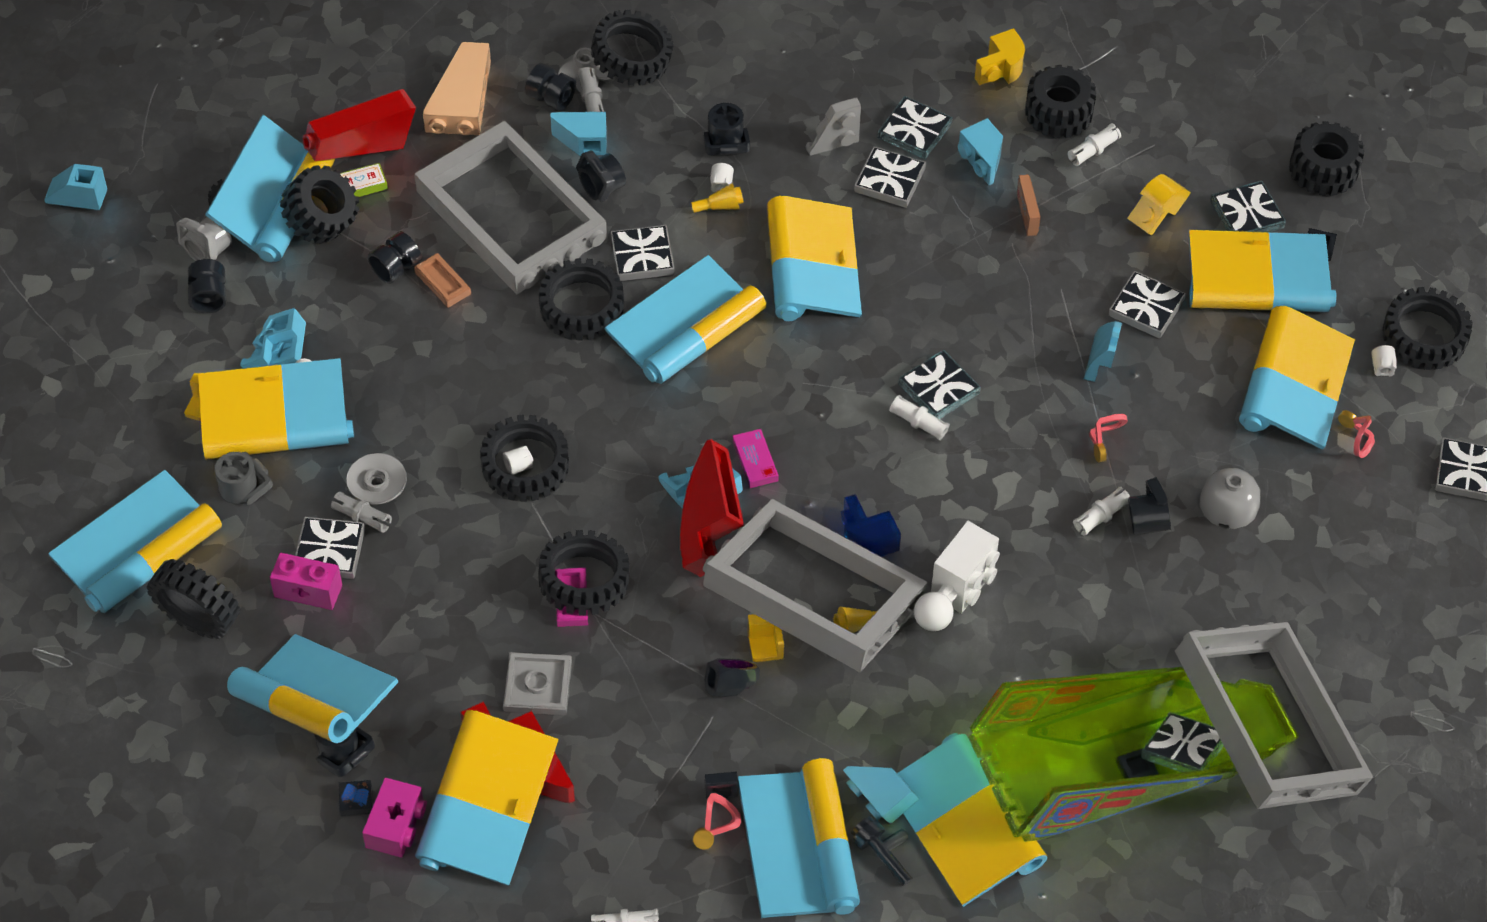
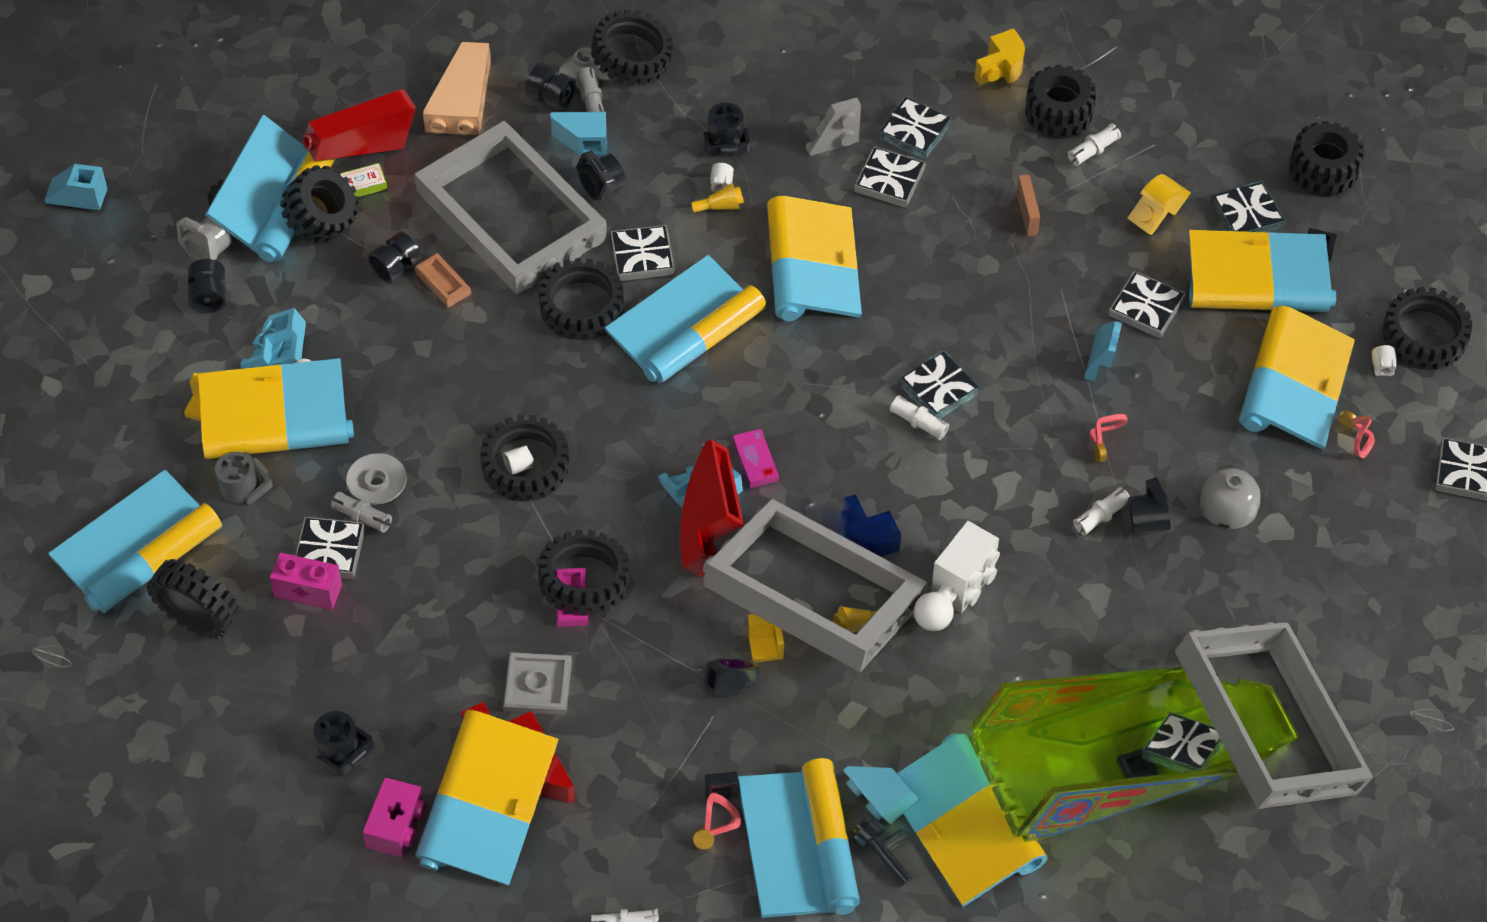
medium azure door [227,634,398,743] -> none
black tile [339,780,373,816] -> none
medium azure slope [958,118,1003,185] -> none

